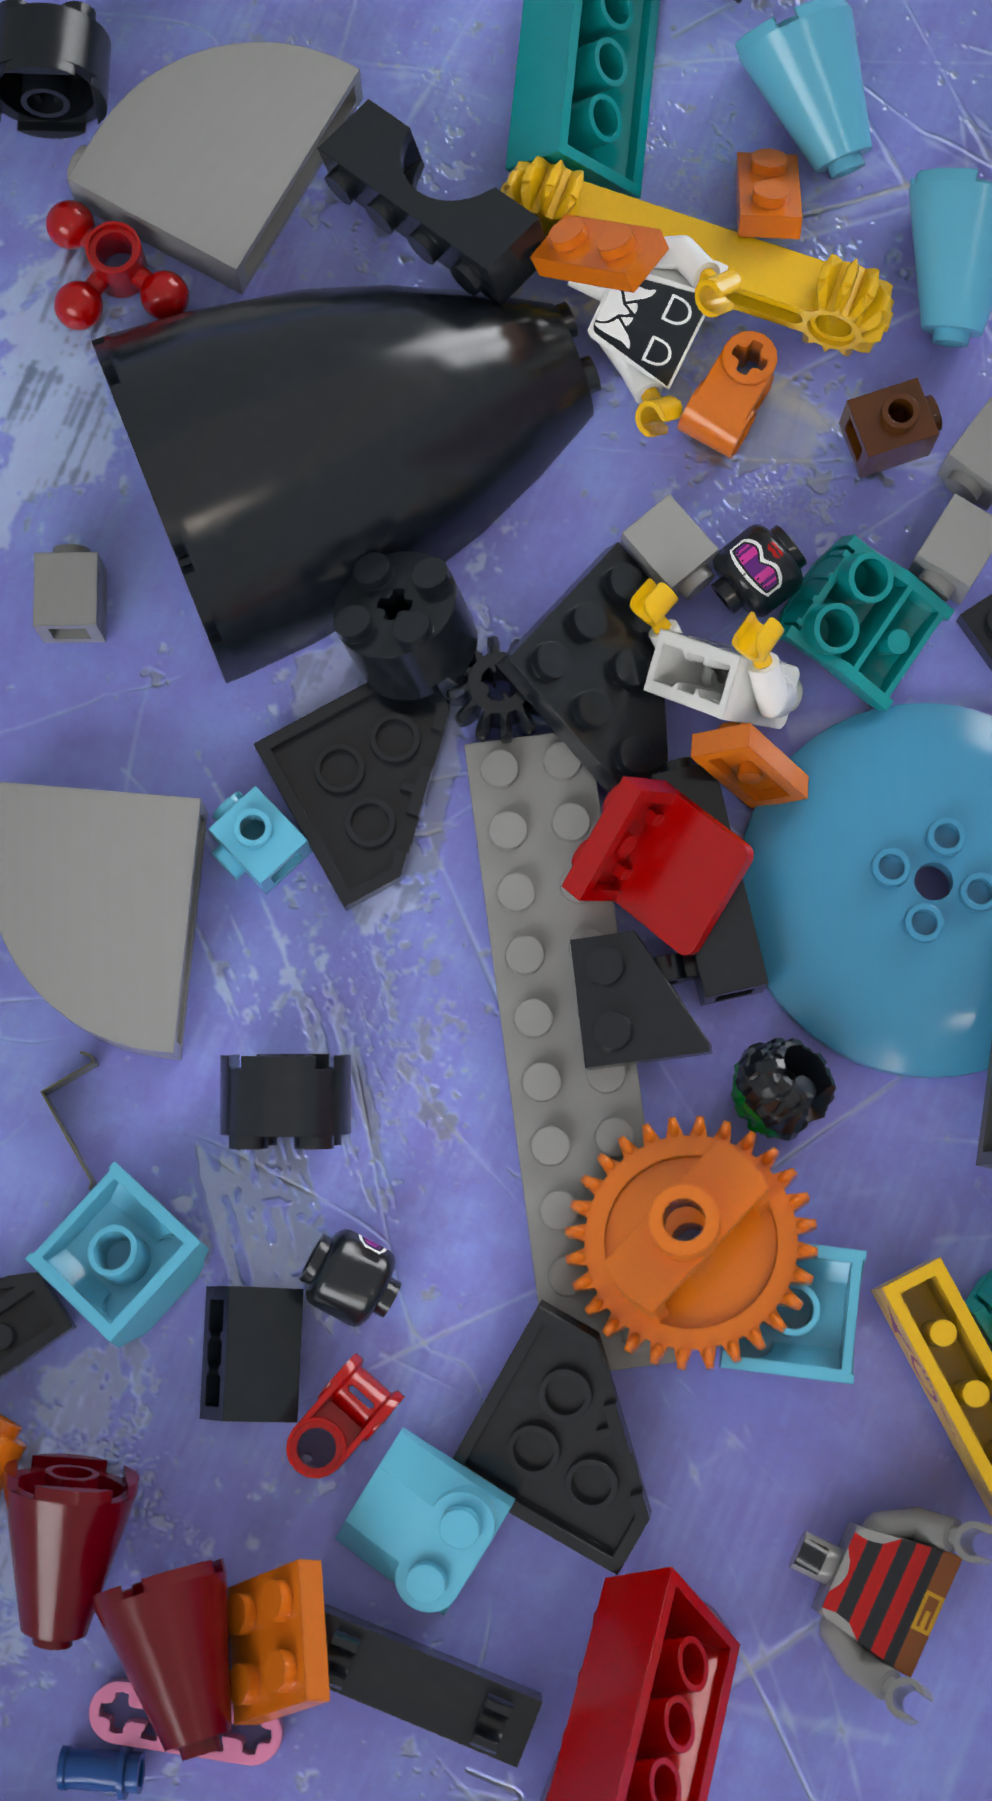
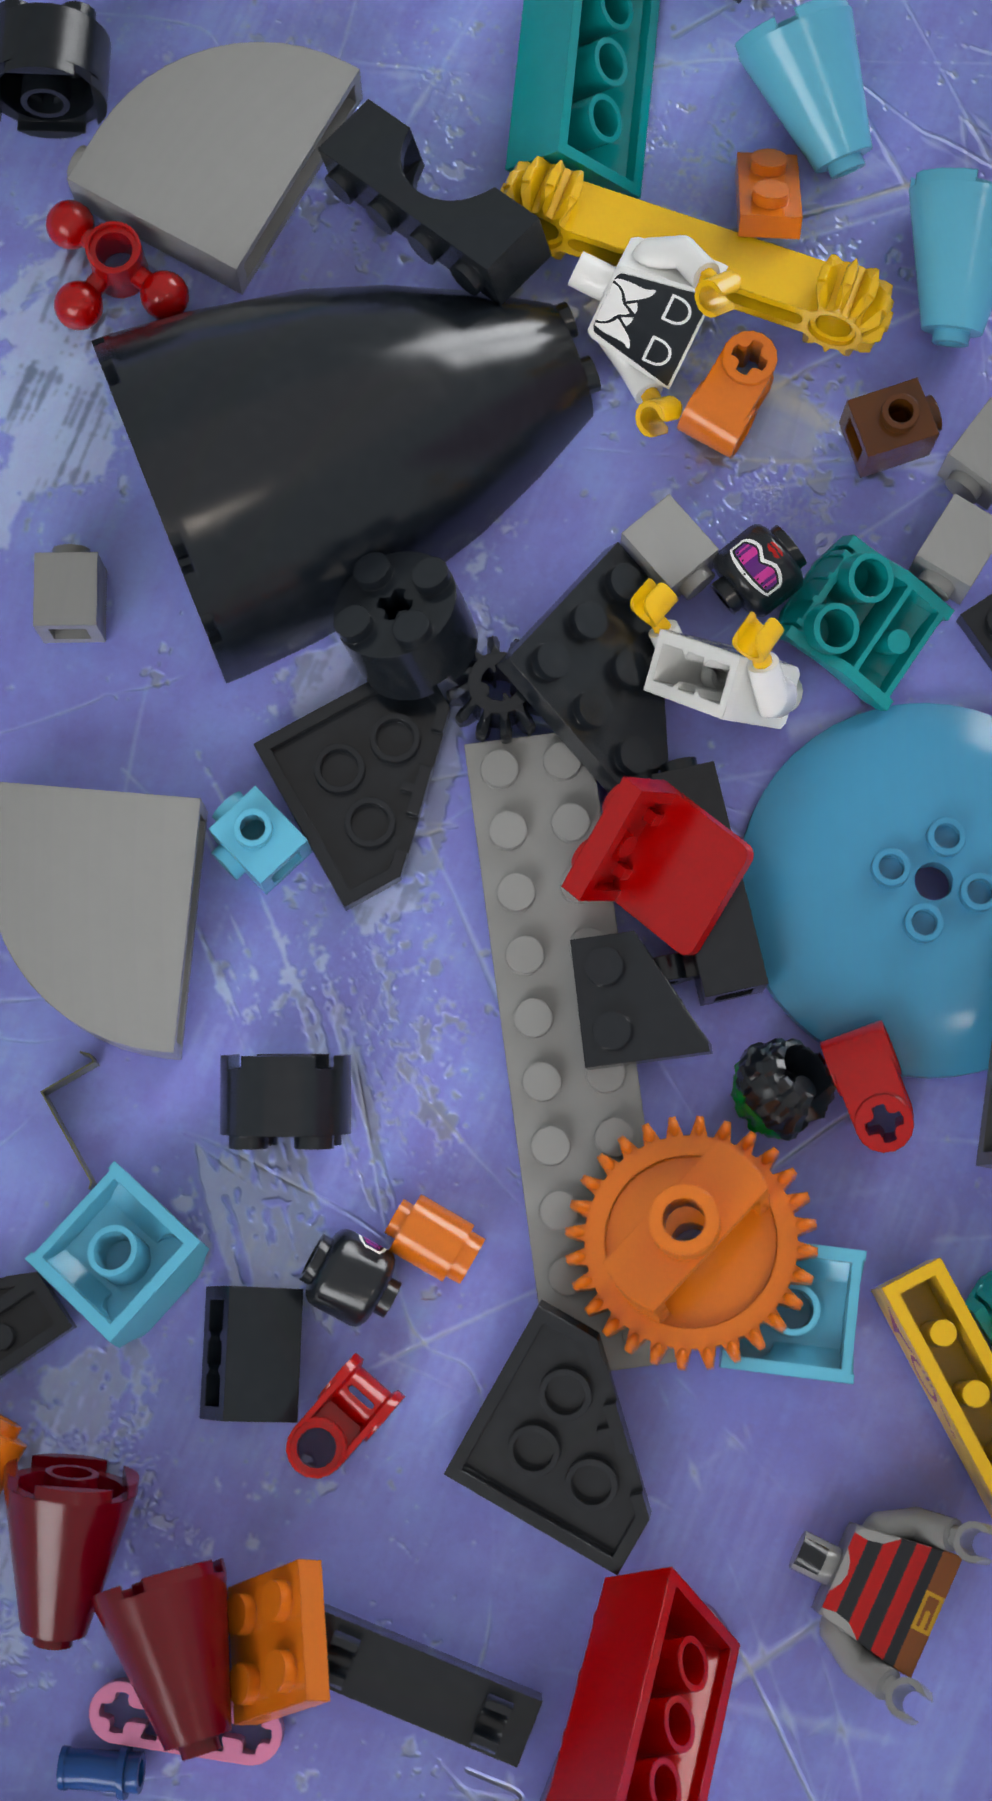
medium azure slope [335,1427,515,1615] -> none
orange plate [530,214,669,293] -> none
orange plate [691,722,809,809] -> none
none -> orange brick [384,1194,486,1284]
none -> red piece [820,1020,914,1153]

